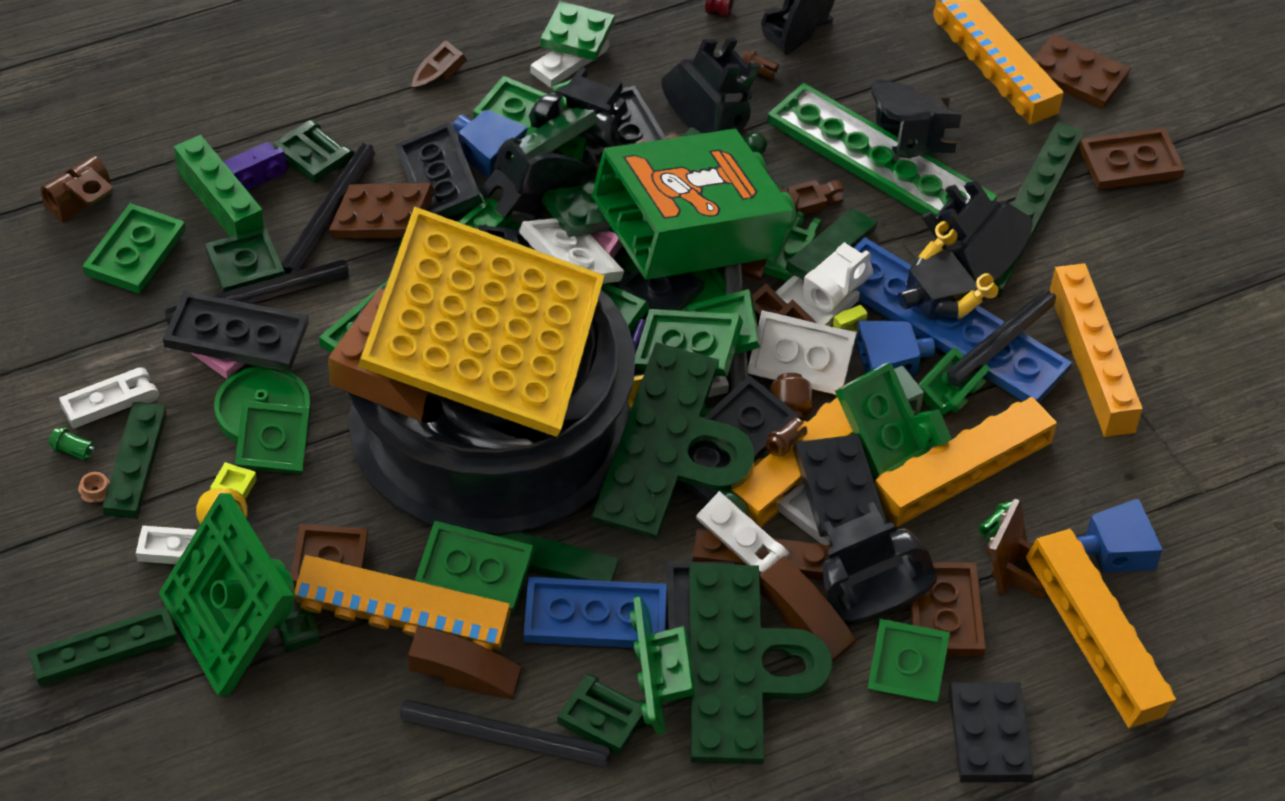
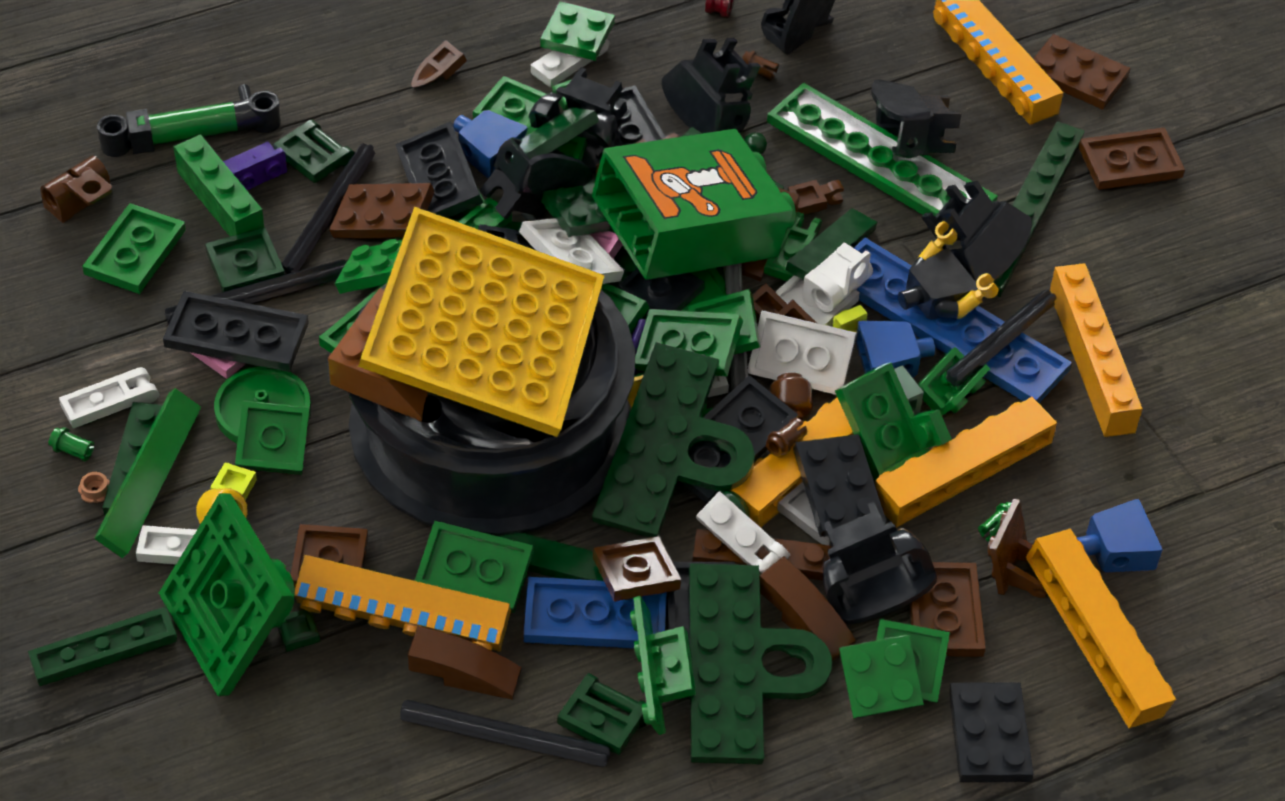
none -> green tile [94,388,201,558]
none -> piece [97,84,281,157]
none -> green plate [335,239,402,294]
none -> reddish brown plate [593,536,681,602]
none -> green plate [839,634,924,719]

